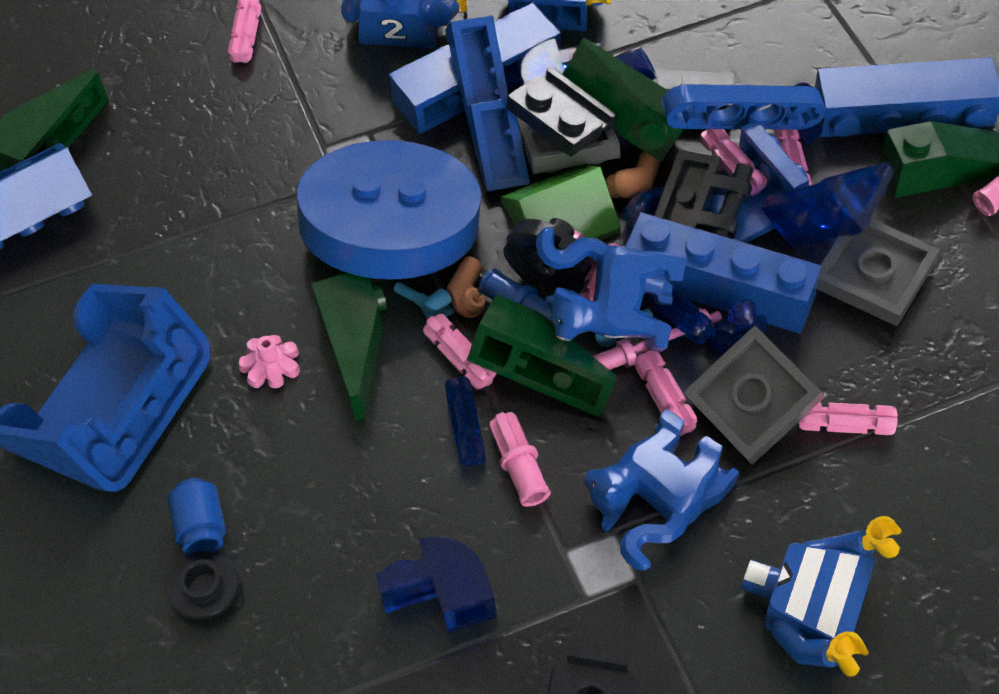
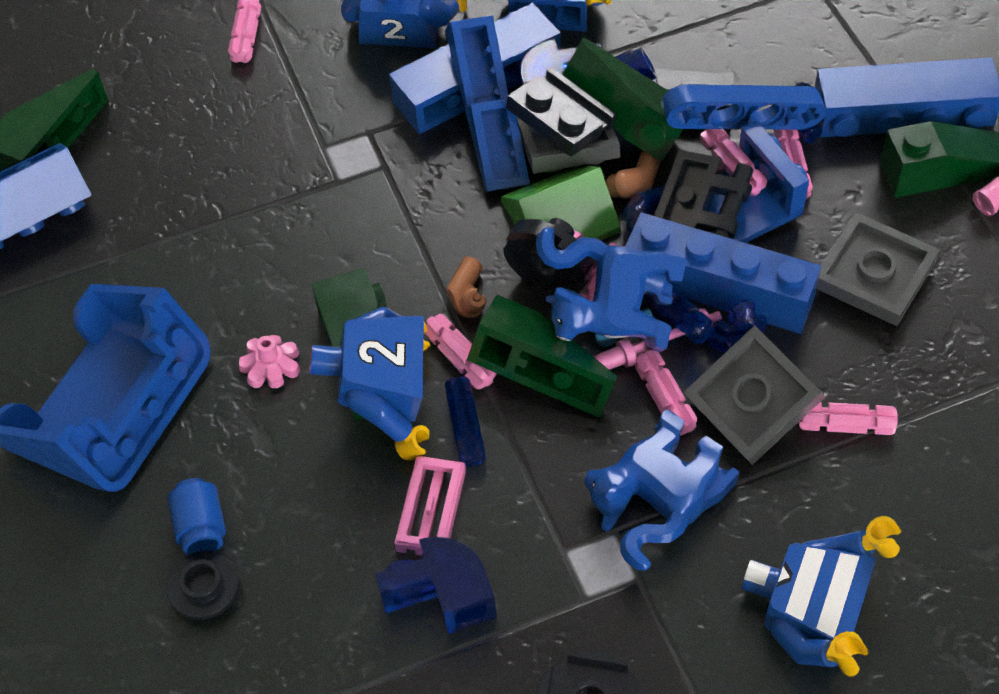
blue brick [297,140,481,279] -> none
dark azure hand [394,282,455,319] -> none
blue pin [479,268,555,325] -> none
bright pink axle [490,412,551,507] -> none
clear blue bracket [761,162,894,247] -> none
none -> blue torso [309,307,430,461]
none -> bright pink tile [394,456,466,559]

